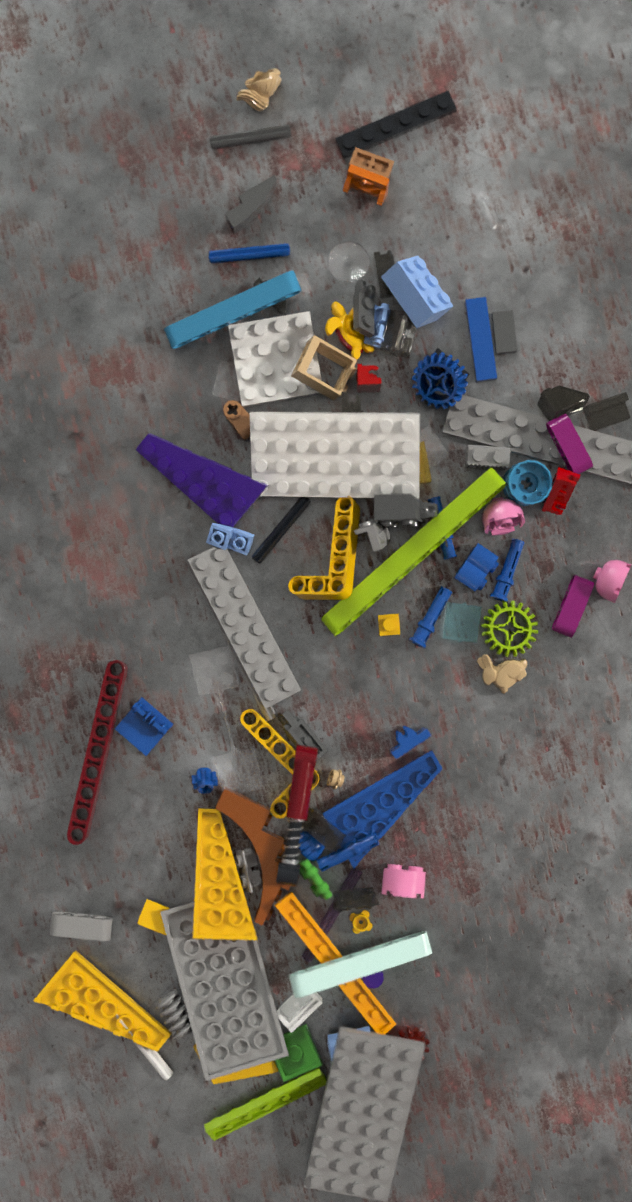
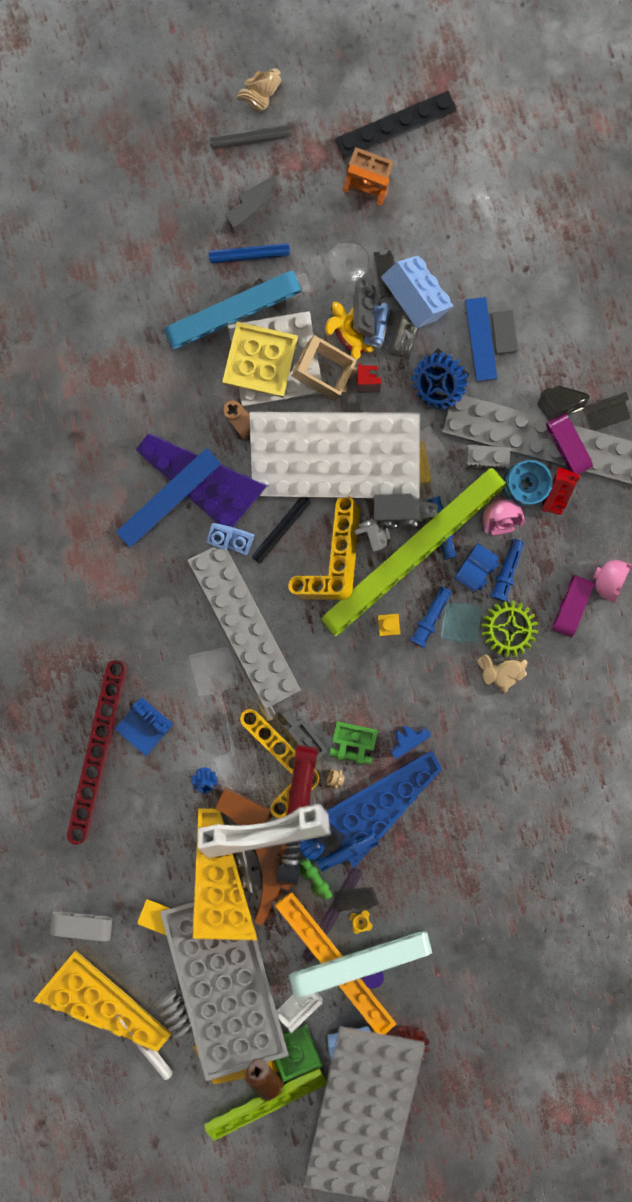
bright pink brick [382,864,426,898] -> none
none -> blue tile [116,448,221,547]
none -> white arch [198,804,330,858]
none -> light yellow plate [222,322,298,398]
none -> reddish brown piece [245,1059,284,1101]
none -> bright green plate [329,721,378,765]

